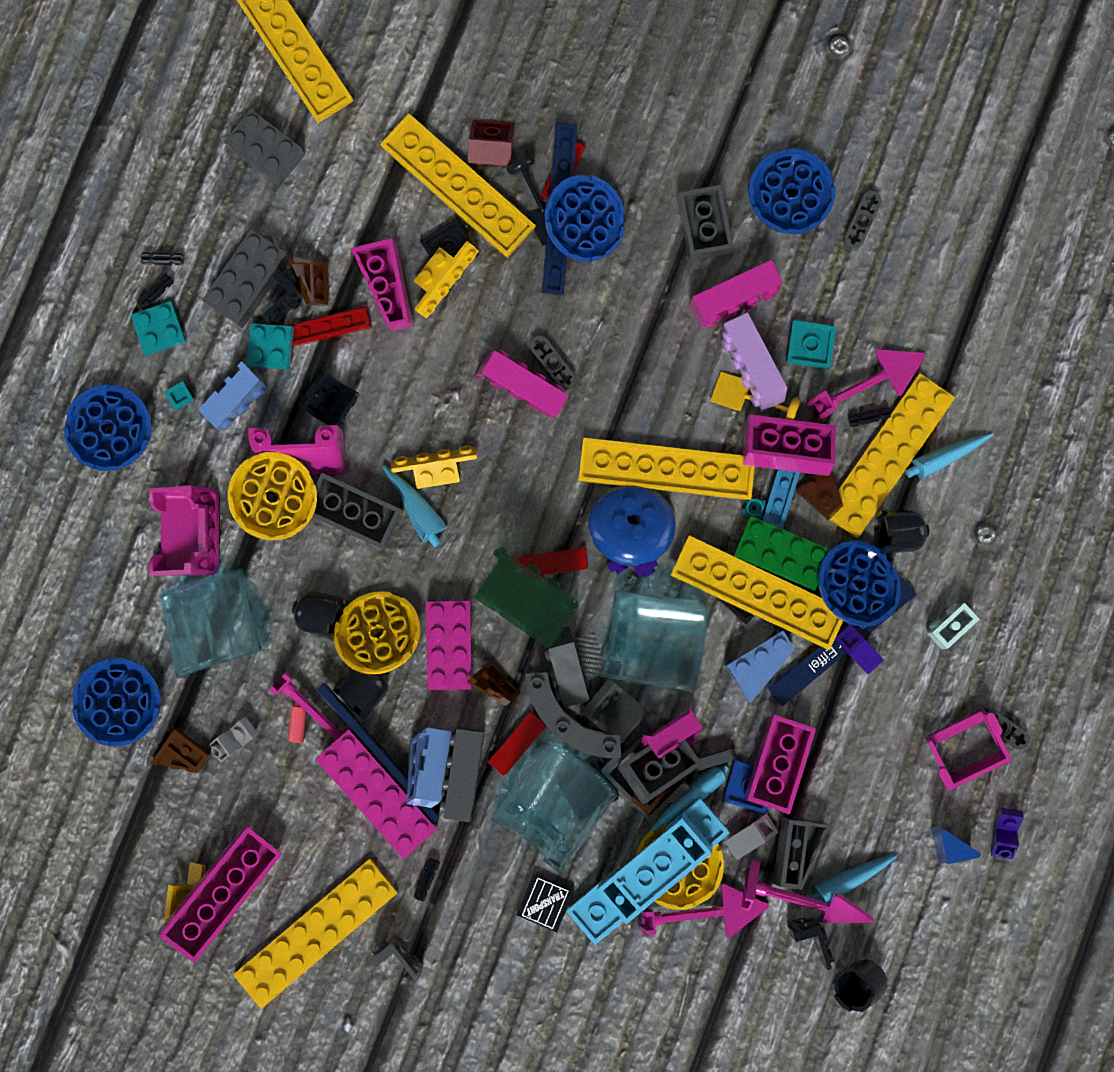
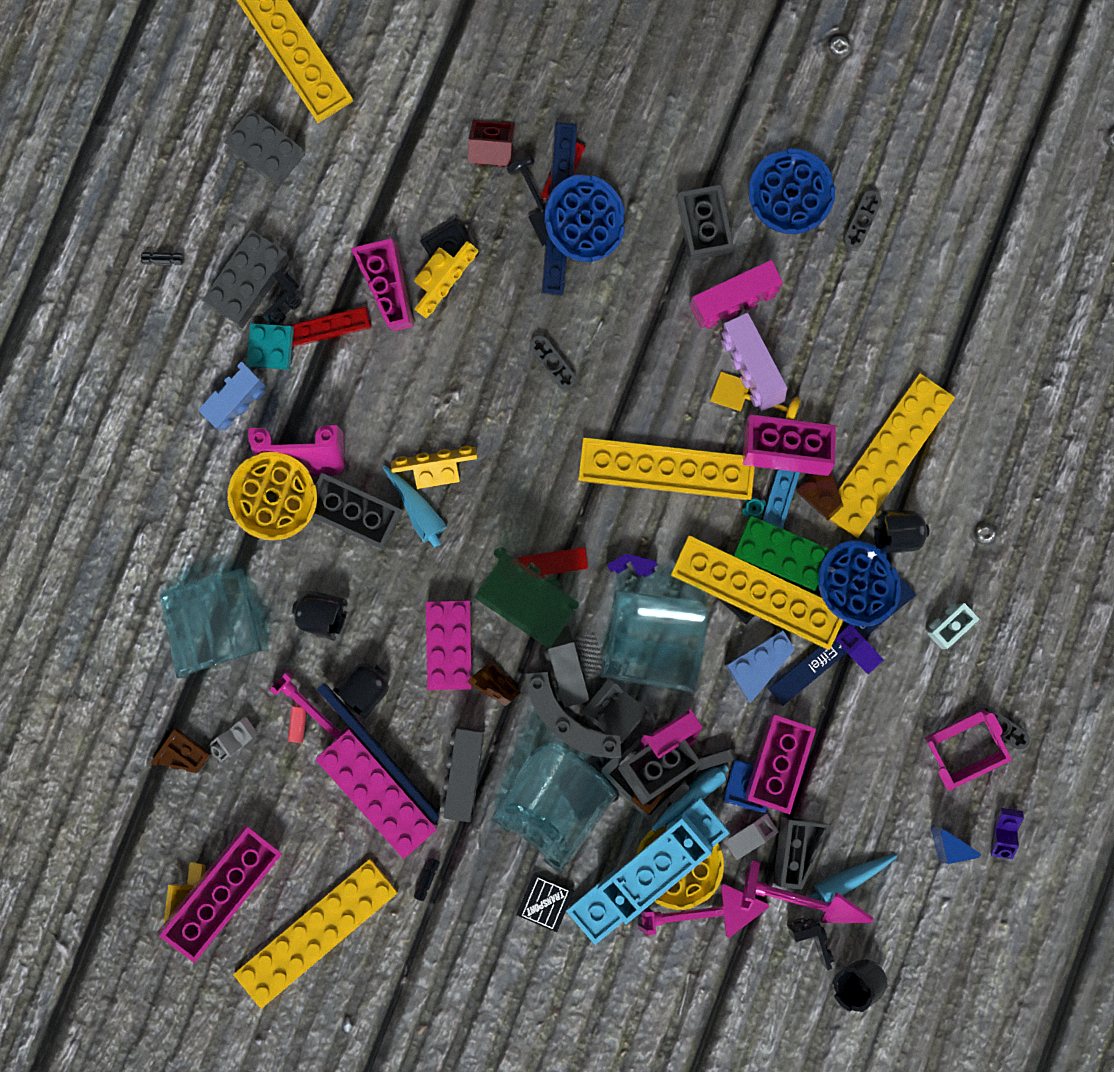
blue brick [64,384,152,471] -> none
blue brick [72,658,161,746] -> none
teal plate [131,301,187,356] -> none
black axle [137,274,174,309] -> none
dark pink windscreen [149,485,219,576] -> none
teal plate [164,381,195,411] -> none
reddish brown wing [288,257,328,306] -> none
black bracket [298,370,359,426] -> none
yellow brick [334,591,421,674] -> none
dark grey bracket [370,935,422,981] -> none
yellow plate [380,113,536,258] -> none
medium blue wedge [406,727,452,808] -> none
dark pink wedge [475,350,569,419] -> none
red tile [488,712,547,776] -> none
blue brick [588,485,676,566] -> none
teal plate [786,320,836,370] -> none
dark pink piece [806,349,925,423] -> none
black axle [848,407,891,427] -> none
medium azure piece [905,432,994,480] -> none

